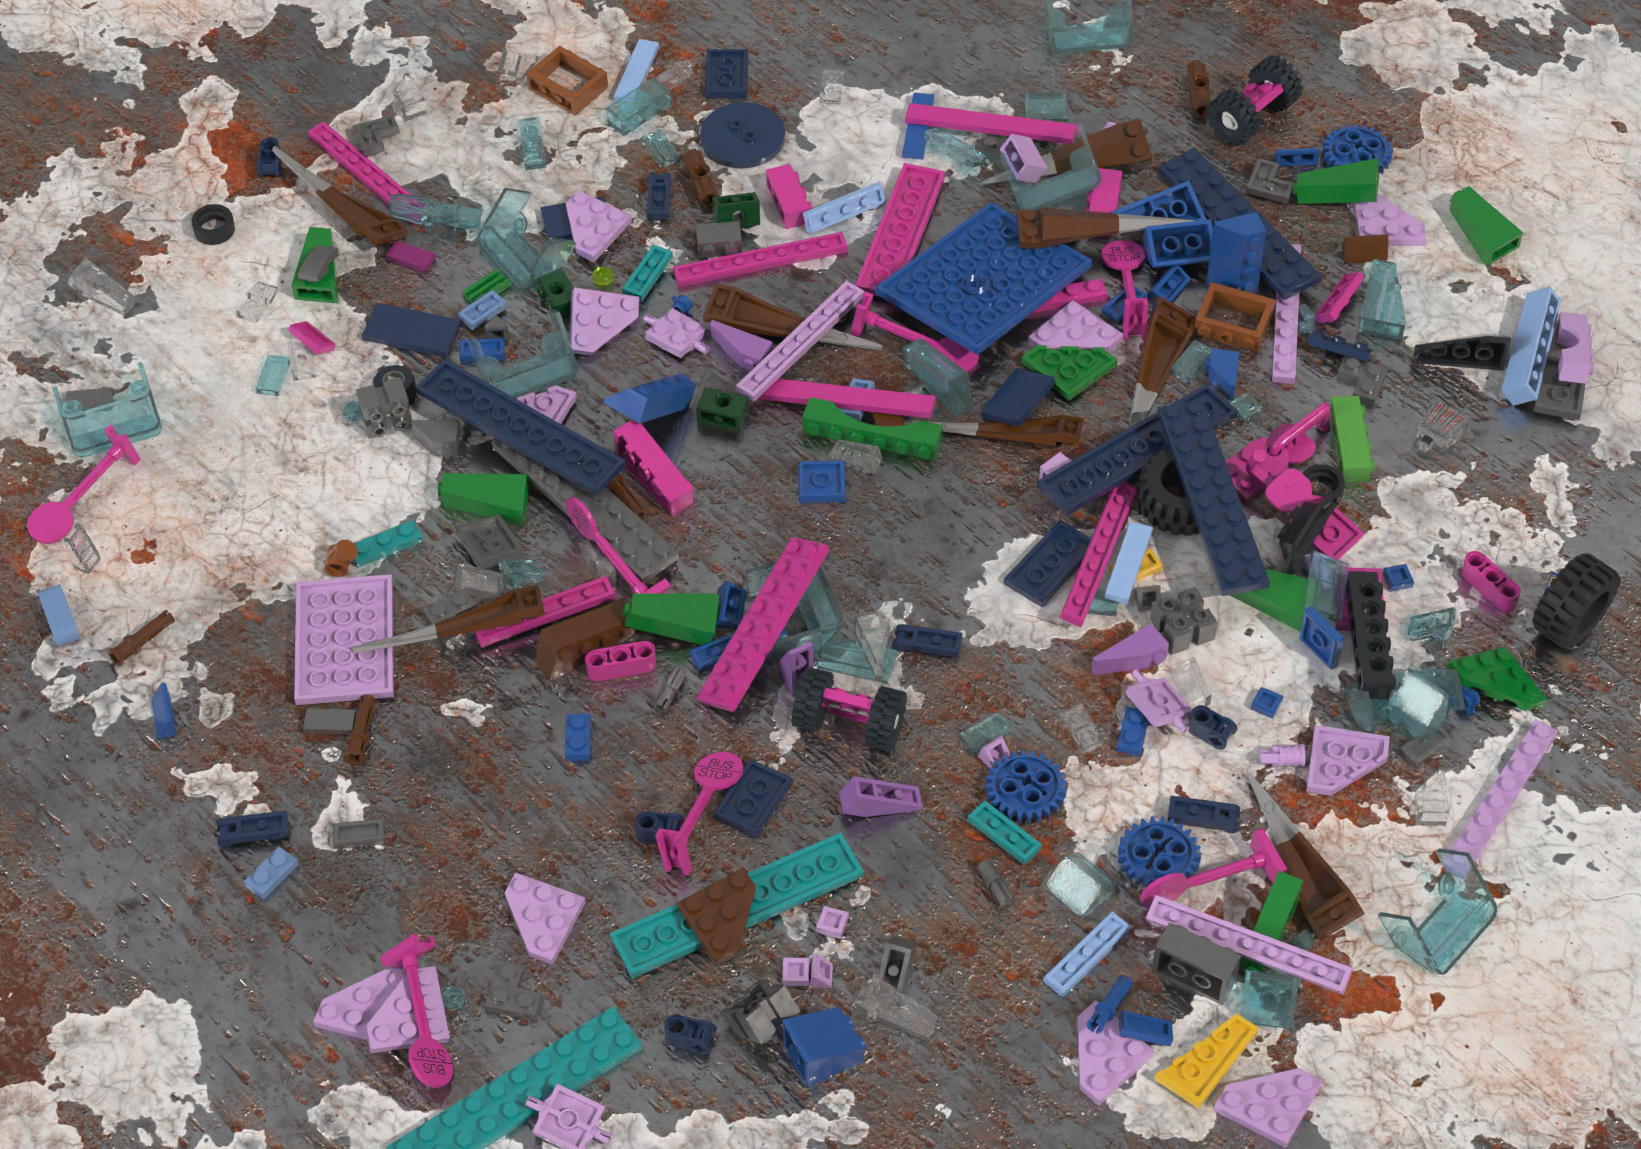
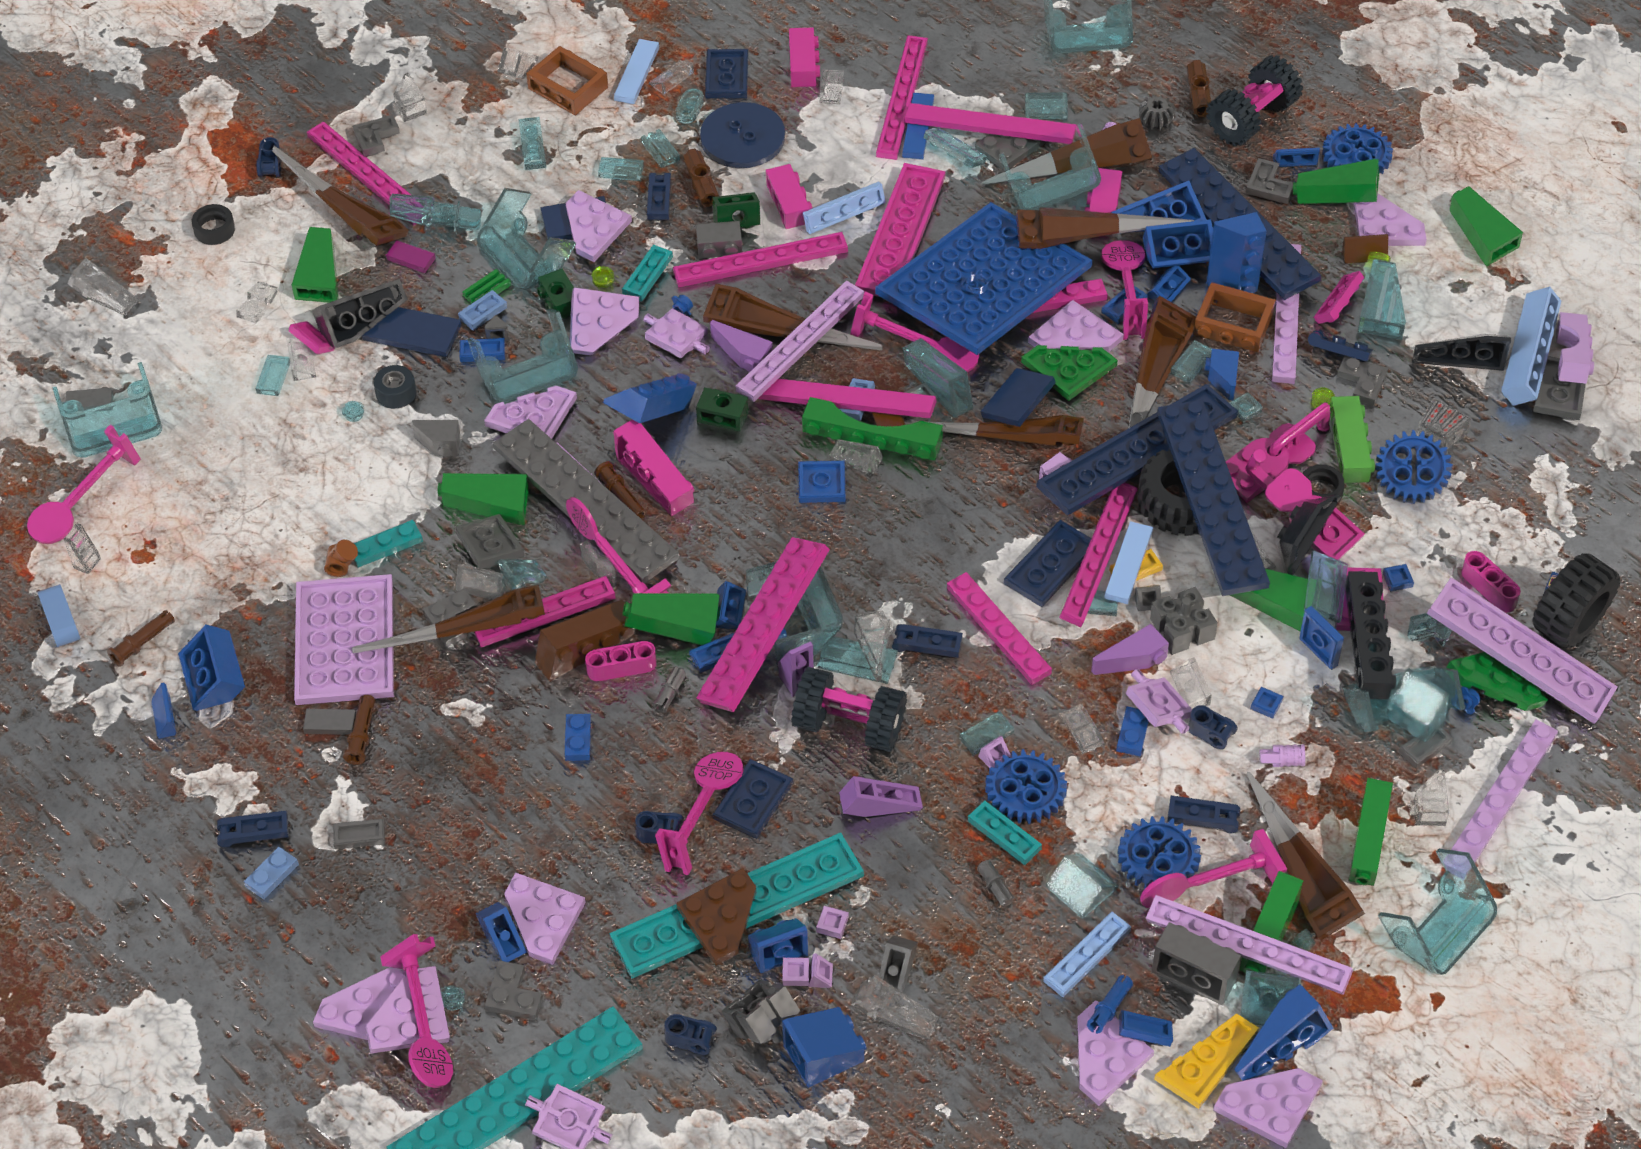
flat silver slope [298,245,339,282] -> none
flat silver brick [356,377,412,439] -> none
dark blue plate [415,359,626,496] -> none
clear light blue brick [606,77,671,136] -> none
lavender brick [1000,134,1048,183] -> none
clear light blue arm [1298,304,1316,334] -> none
lavender plate [1306,725,1390,796] -> none
none -> blue slope [178,624,245,711]
none -> black wedge [312,279,408,349]
none -> blue slope [475,902,527,962]
none -> clear light blue tile [598,157,644,181]
none -> clear light blue plate [676,88,704,124]
none -> blue slope [748,918,808,973]
none -> dark pink brick [789,27,820,87]
none -> dark pink tile [876,35,928,160]
none -> dark pink plate [947,572,1052,685]
none -> flat silver gear [1139,95,1175,130]
none -> blue wedge [1234,984,1334,1081]
none -> clear neon green tile [1311,387,1335,408]
none -> green slope [1348,778,1393,886]
none -> clear neon green tile [1367,251,1391,266]
none -> blue gear [1375,430,1453,504]
none -> lavender plate [1427,577,1617,724]

